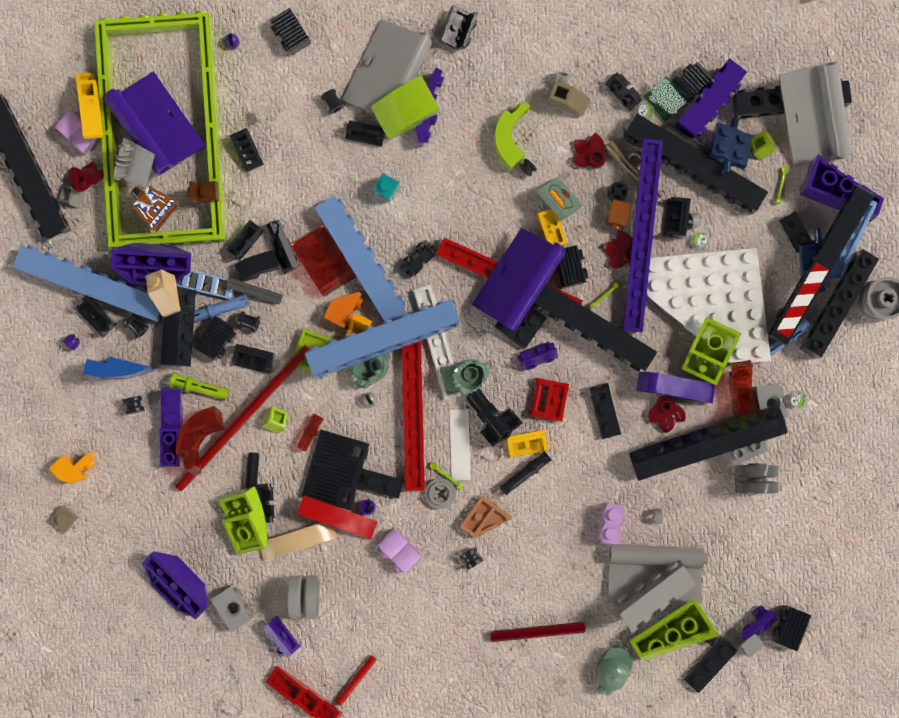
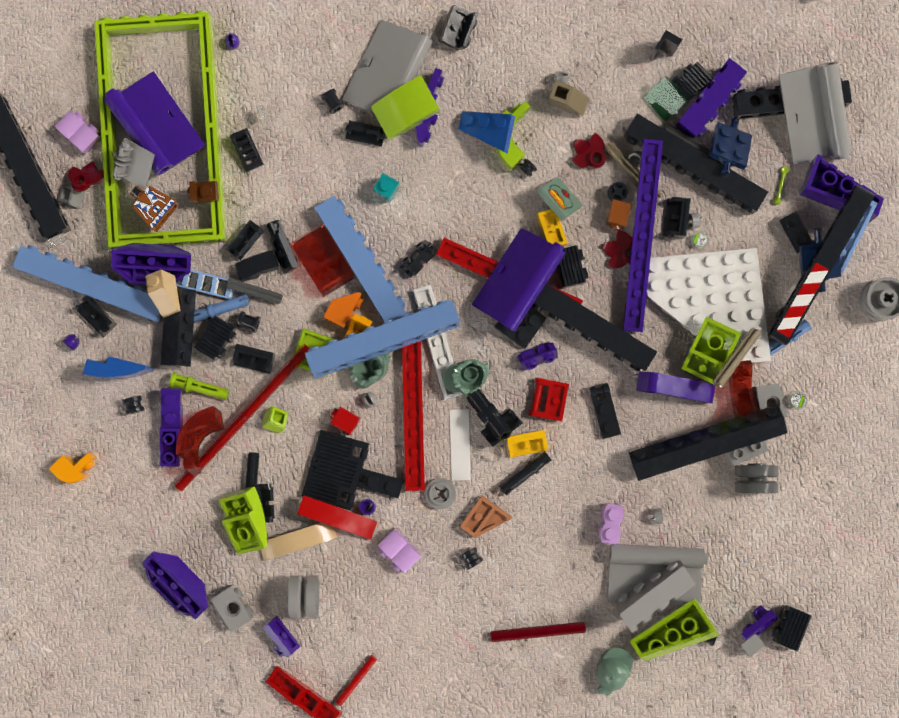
dark tan plate [50,505,78,533] -> none
yellow slope [75,72,103,139] -> none
black bush [123,314,149,339] -> none
black brick [270,8,311,55] -> none
clear red axle [297,413,324,451] -> none
lime hinge [430,462,463,490] -> none
lime hinge [588,282,620,310] -> none
black hinge [605,72,643,112] -> none
tile [634,101,654,120] -> none
dark red plate [647,395,686,433] -> none
black plate [683,636,738,693] -> none
lime slope [751,131,777,160] -> none
black brick [799,249,879,359] -> none
none -> red brick [330,406,361,435]
none -> blue wing [458,111,515,154]
none -> black panel [649,30,683,61]
none -> dark tan axle [713,327,761,388]

